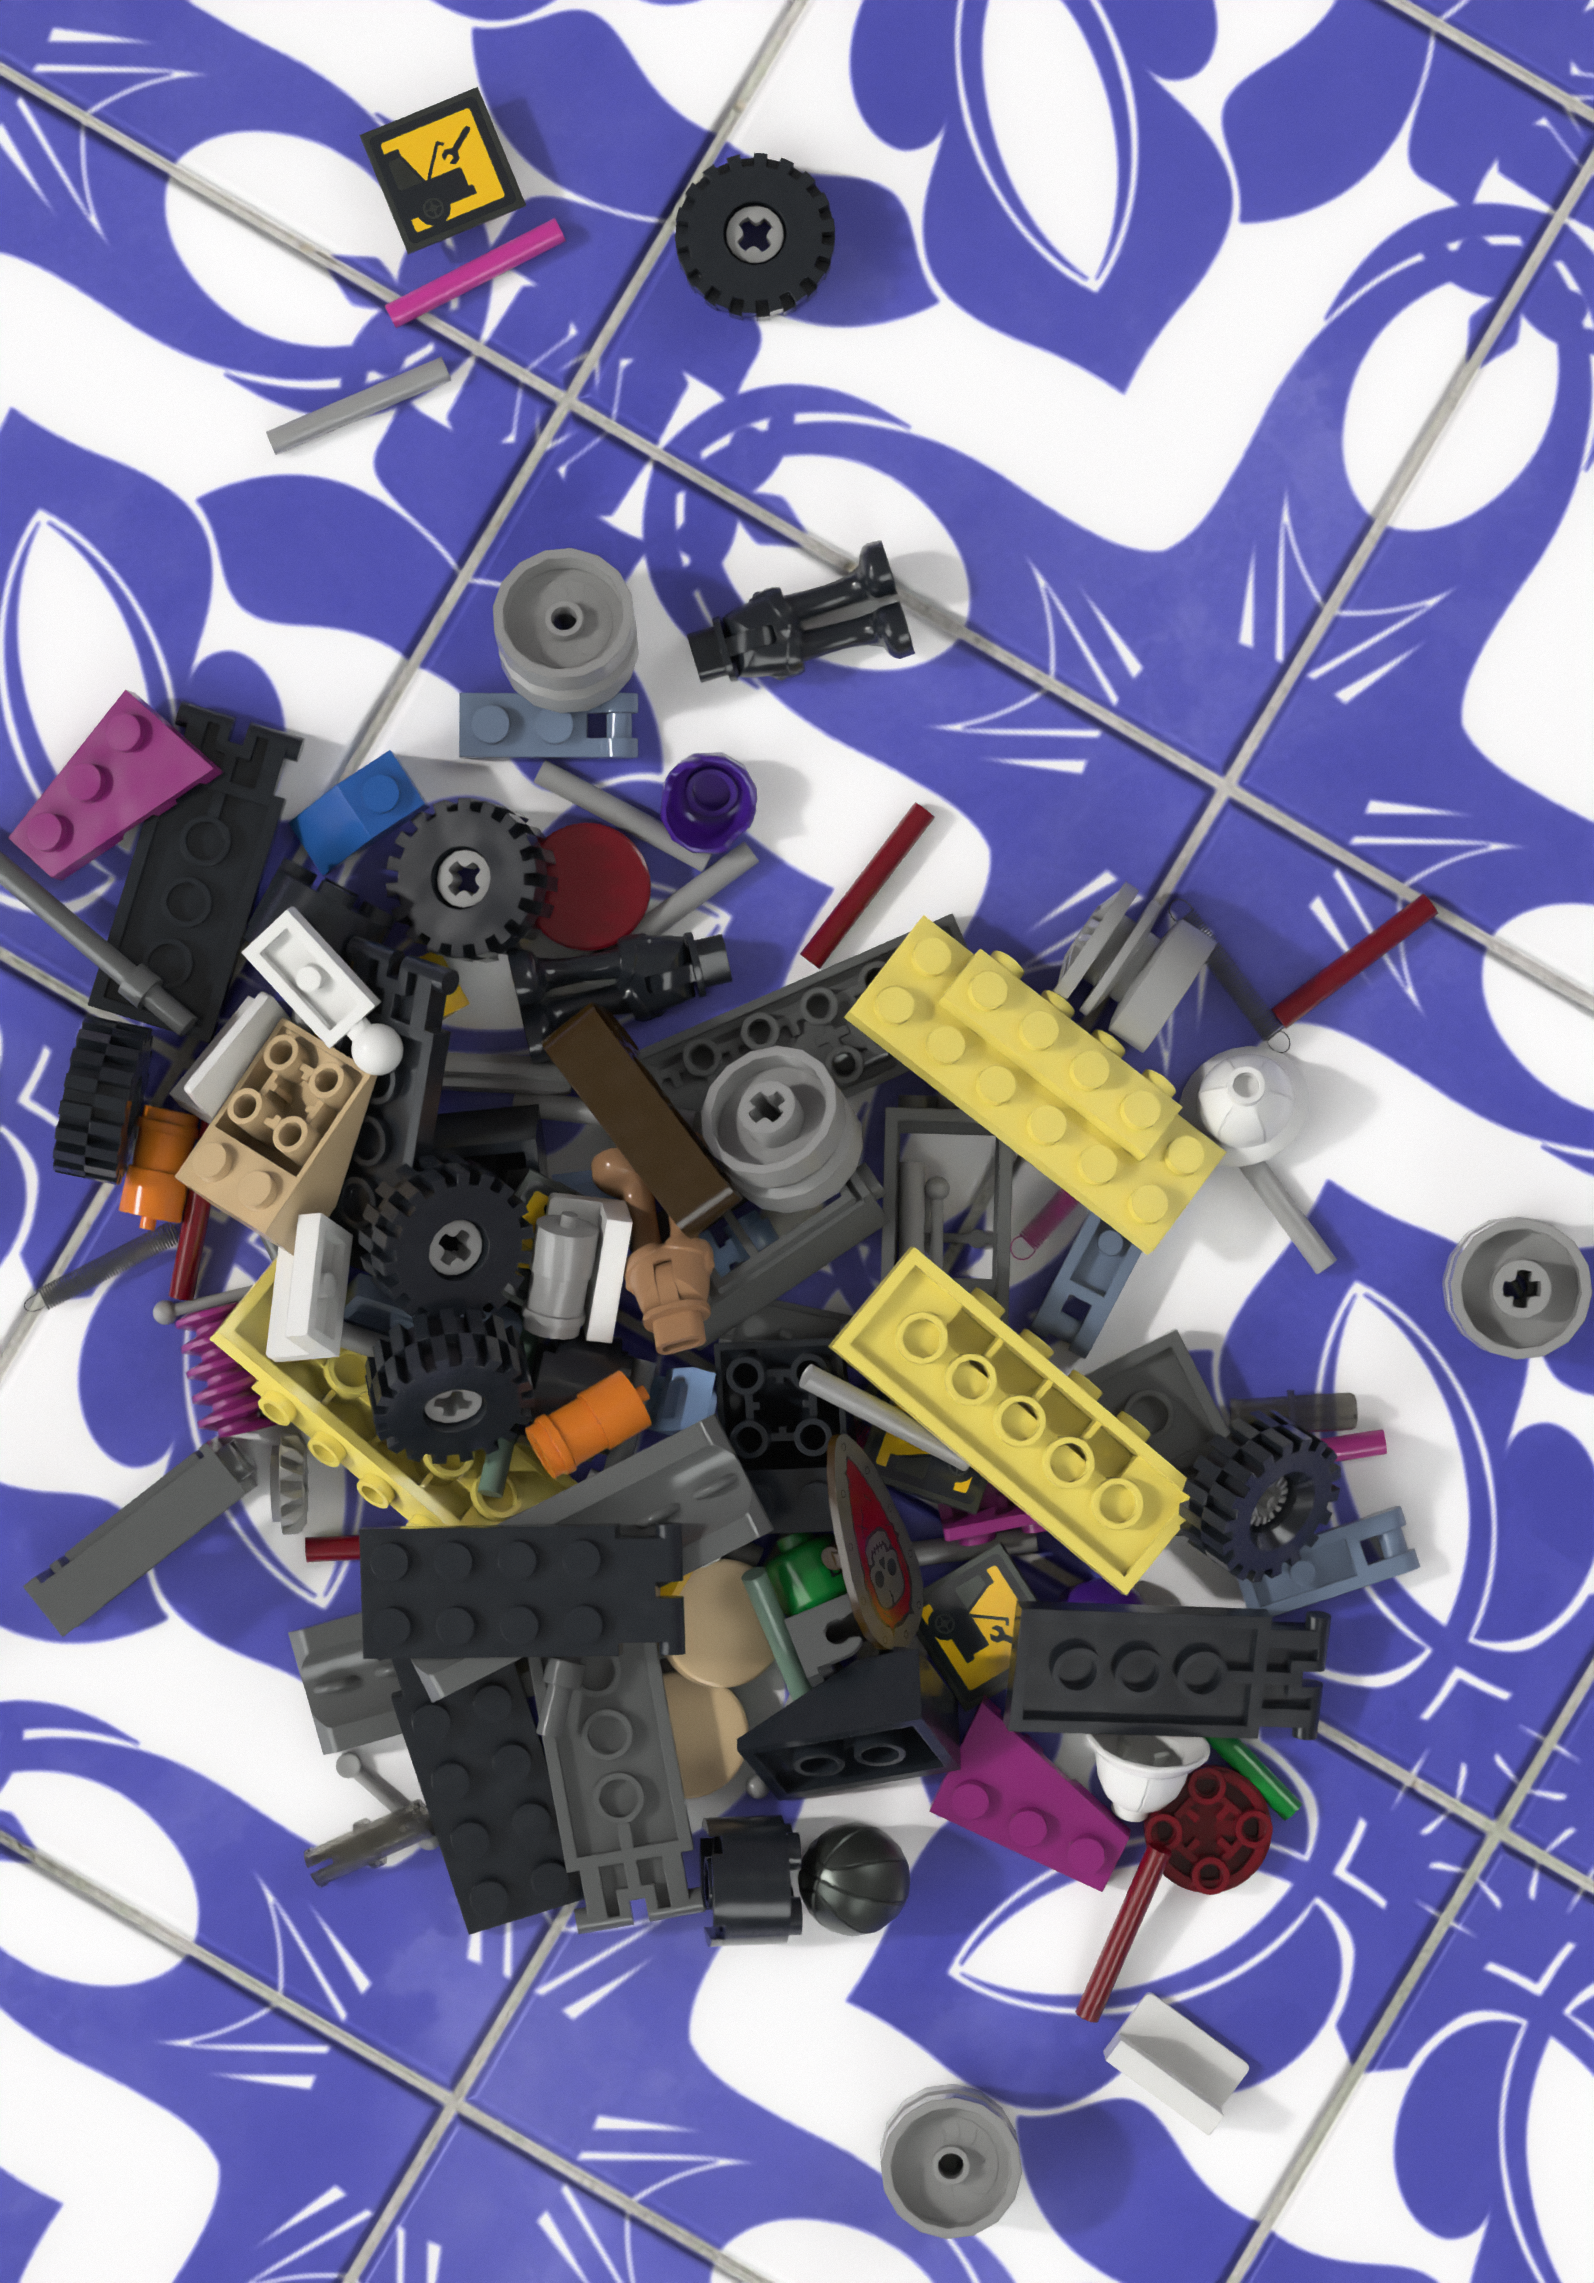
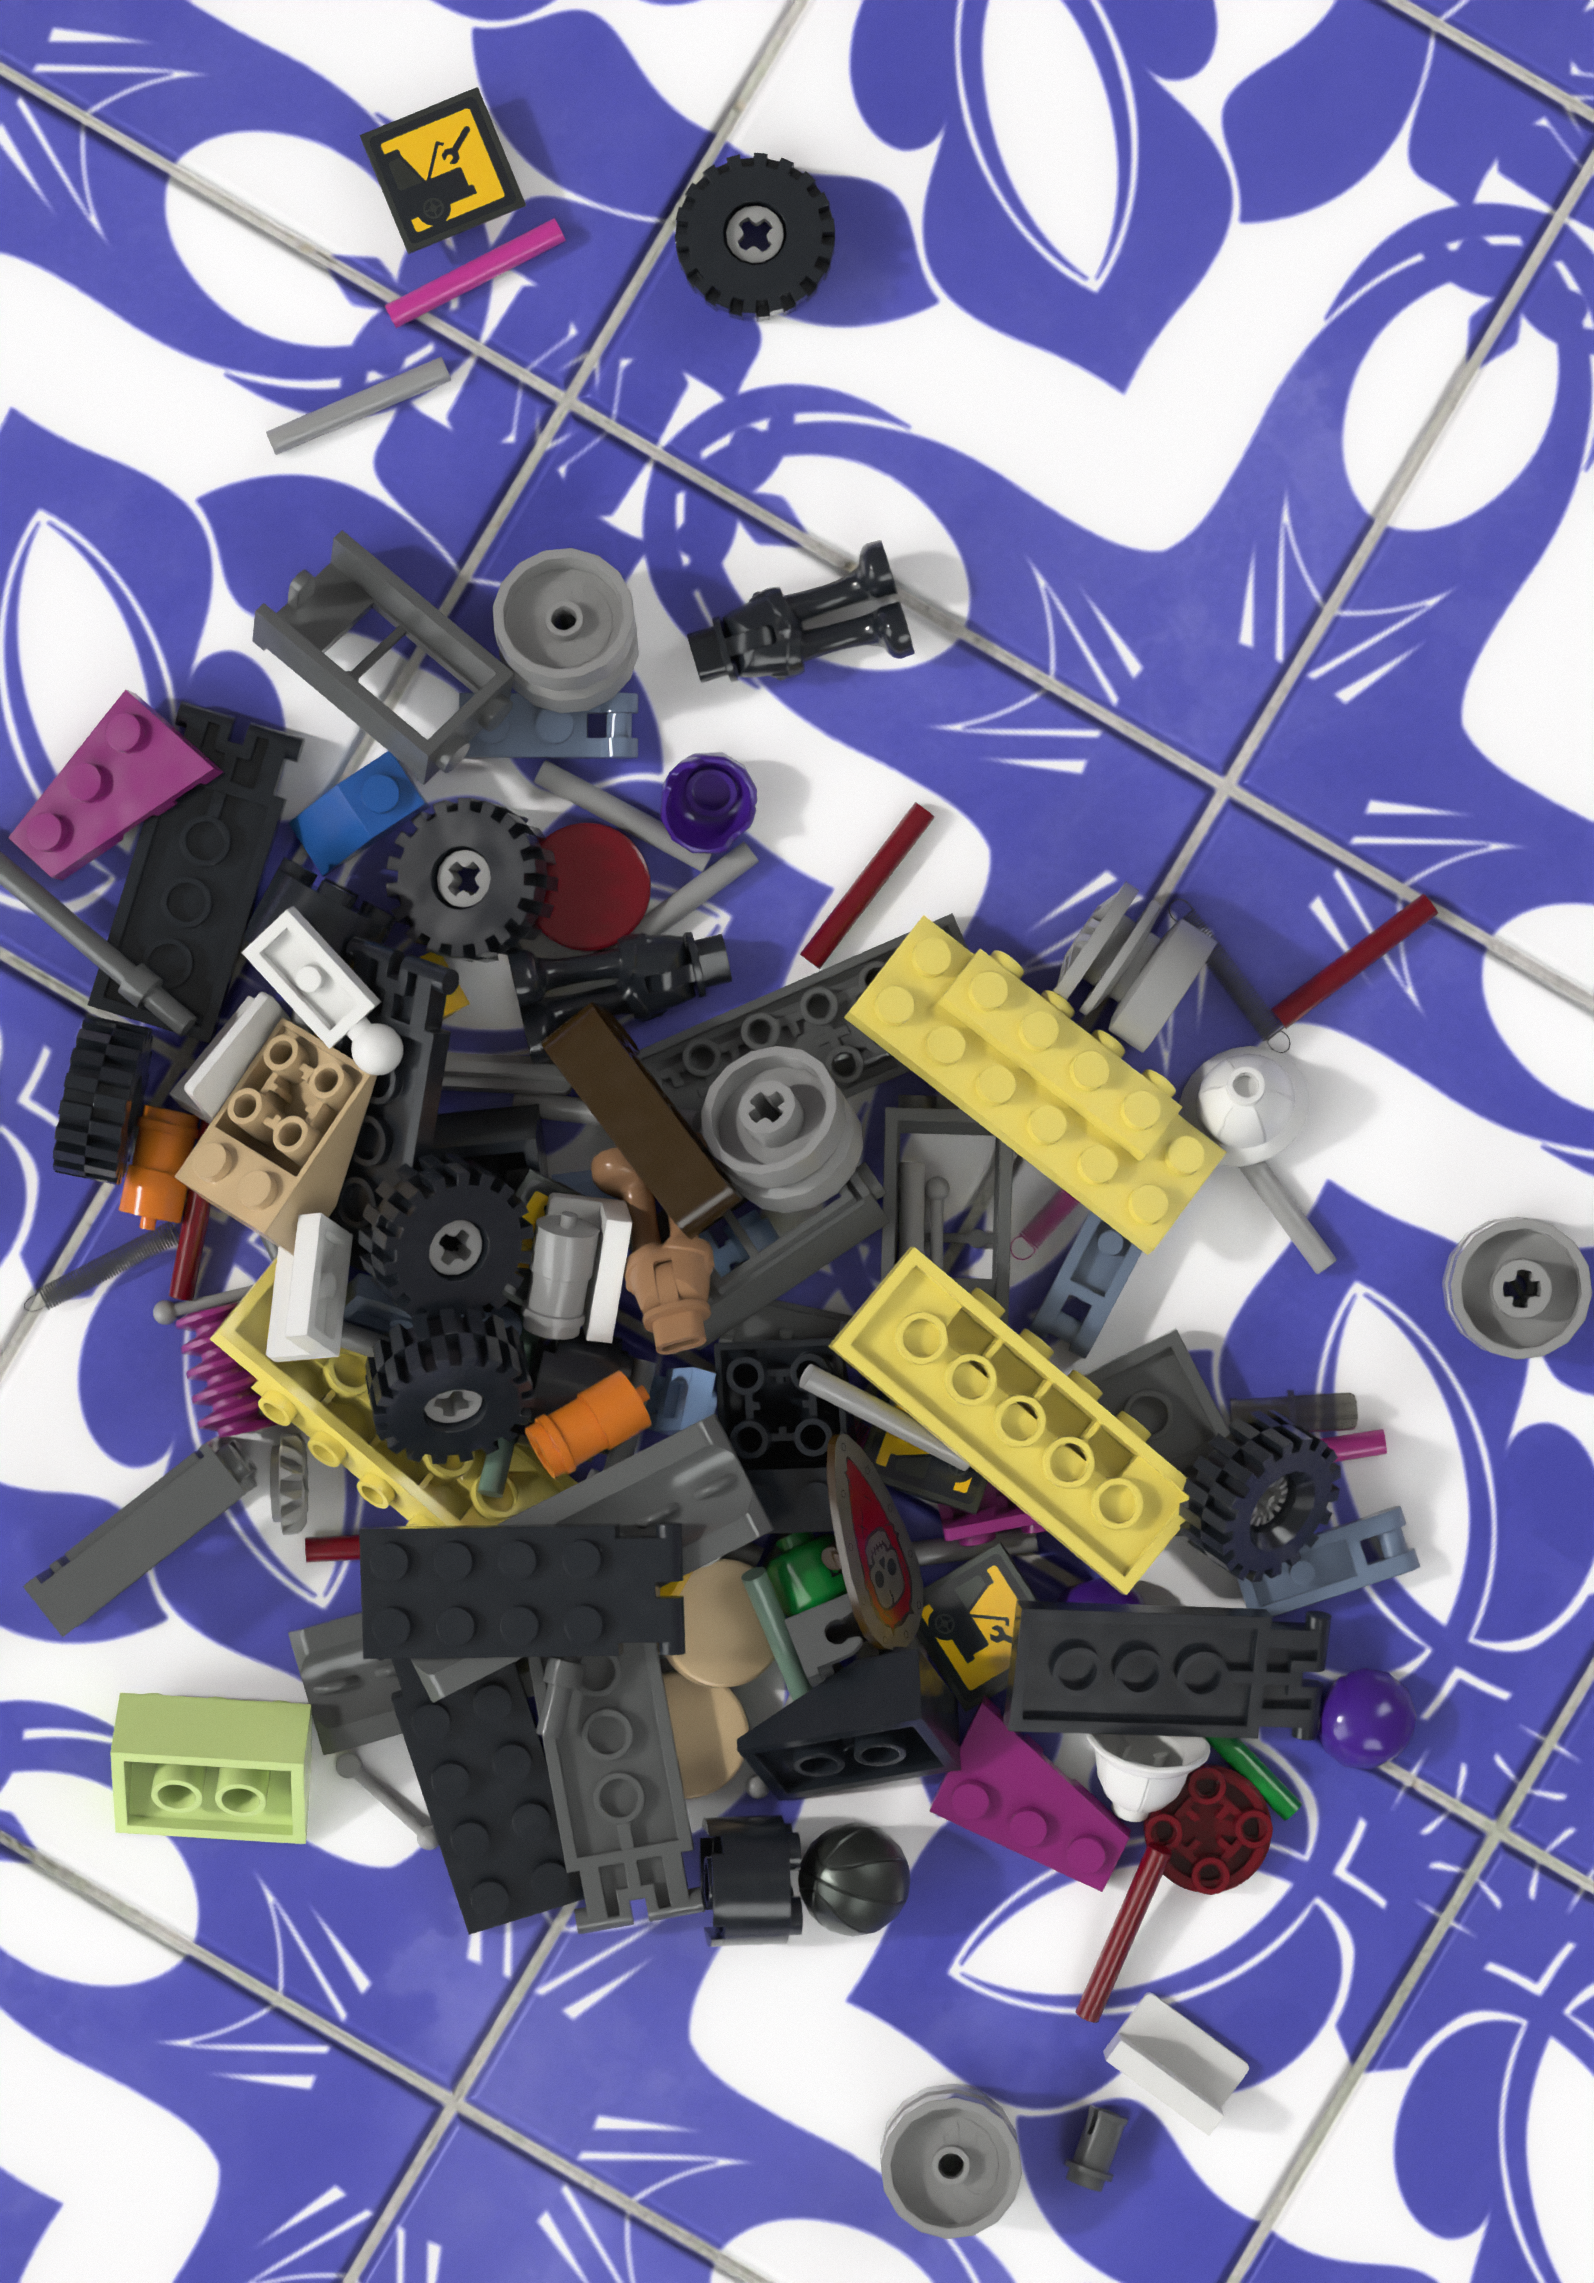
clear smoke pin [304,1799,436,1888] -> none
none -> yellowish green slope [110,1693,312,1844]
none -> dark grey door [252,530,515,785]
none -> dark grey pin [1064,2105,1129,2192]
none -> dark purple hair [1318,1668,1417,1770]

